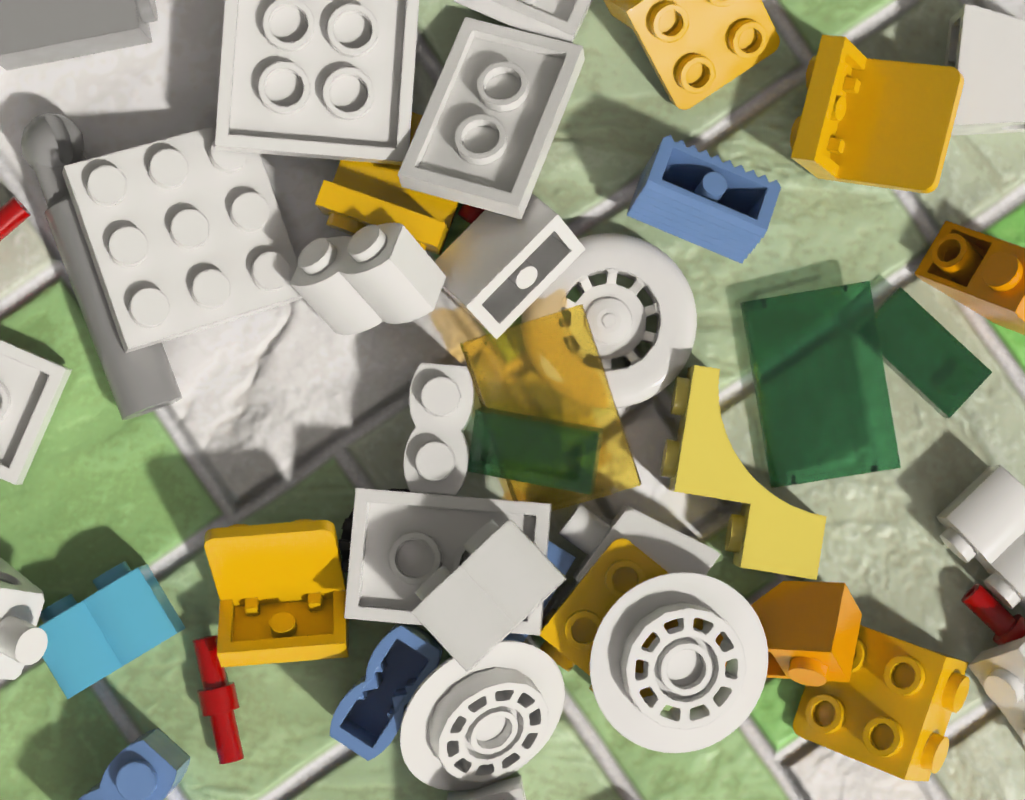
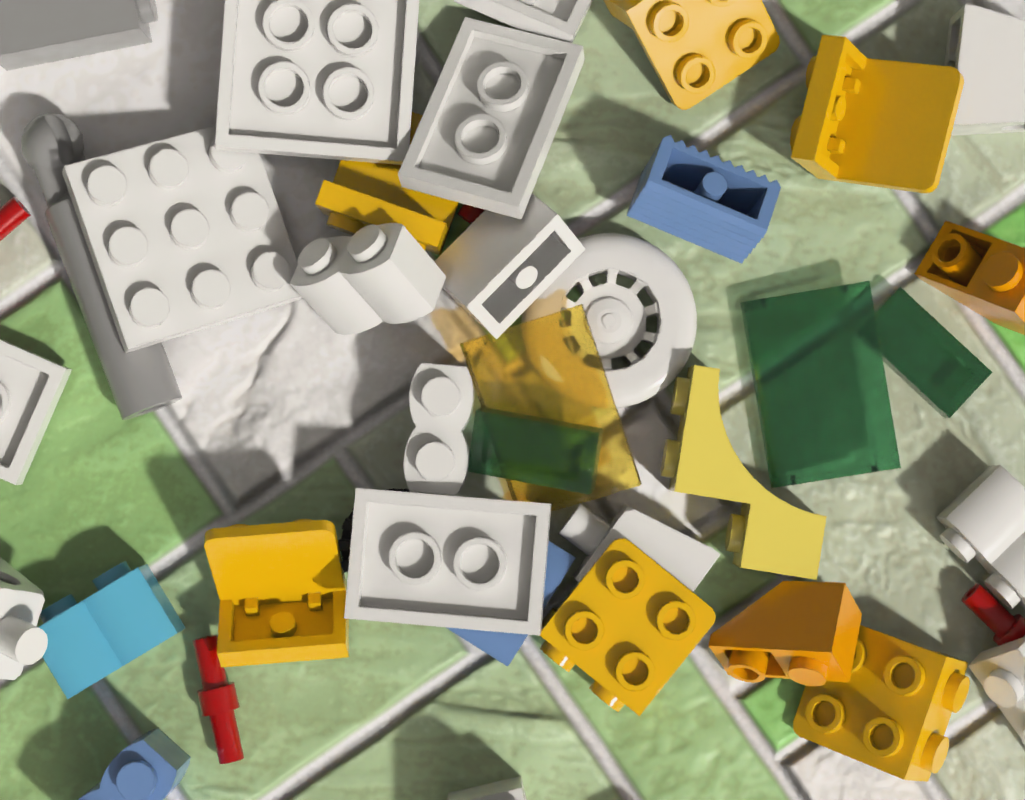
medium blue brick [330,623,443,761] -> none
white wheel [400,640,565,791] -> none
white brick [411,519,567,672] -> none
white wheel [590,572,768,753] -> none

